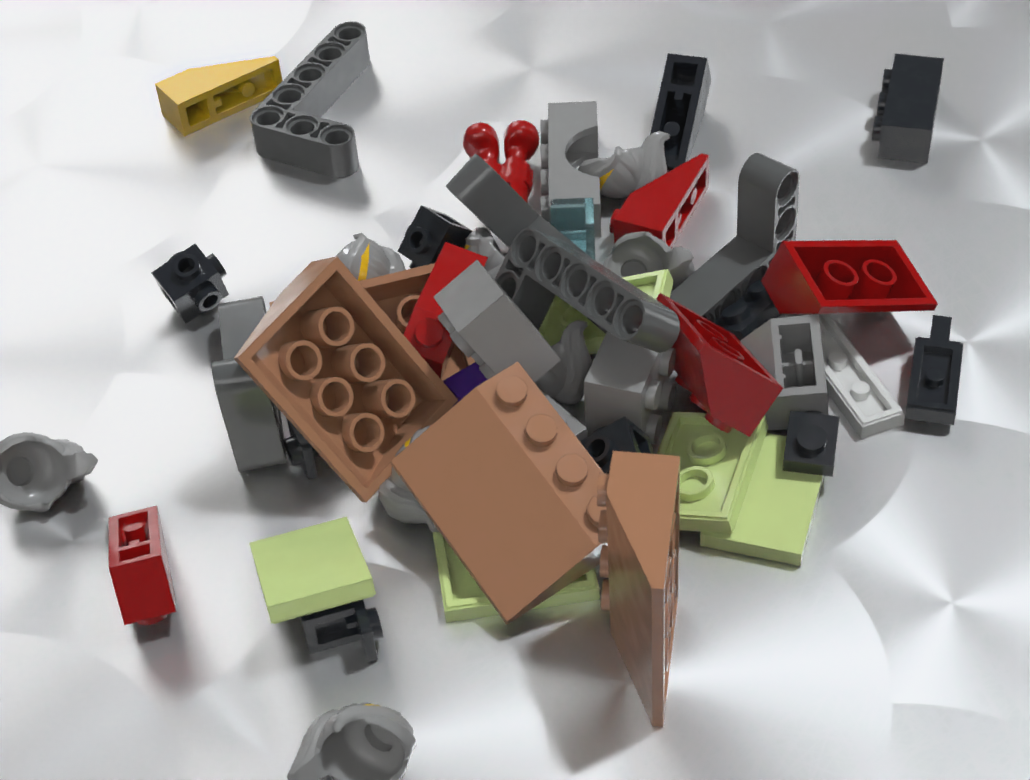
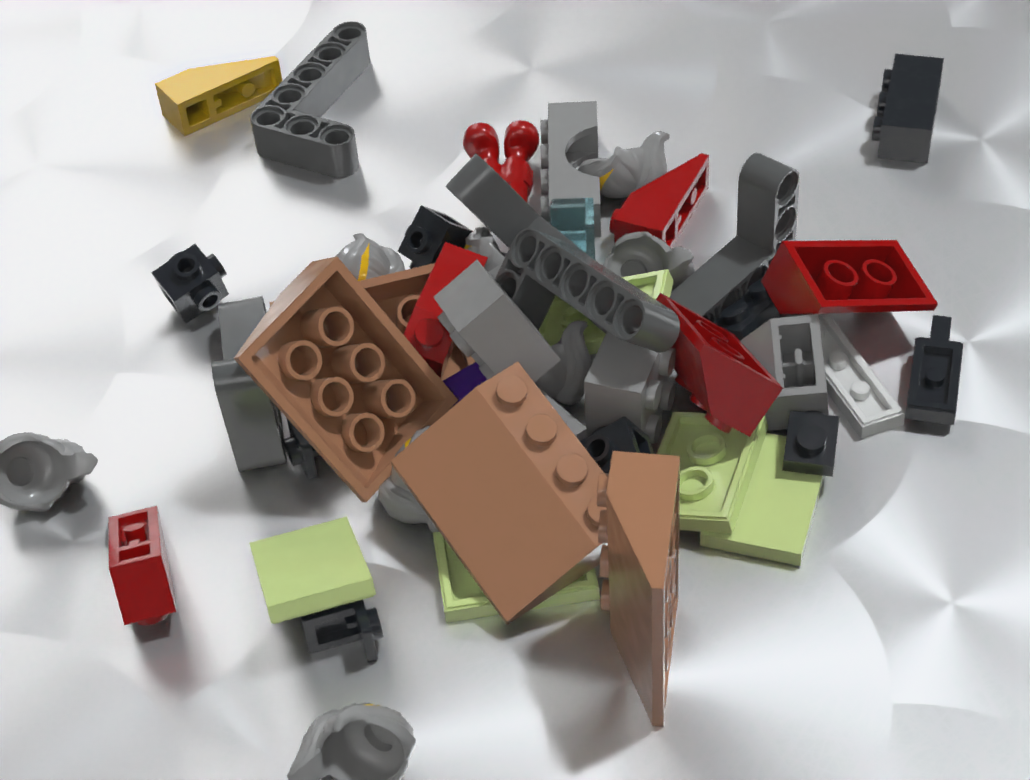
black slope [650,53,711,170] -> none

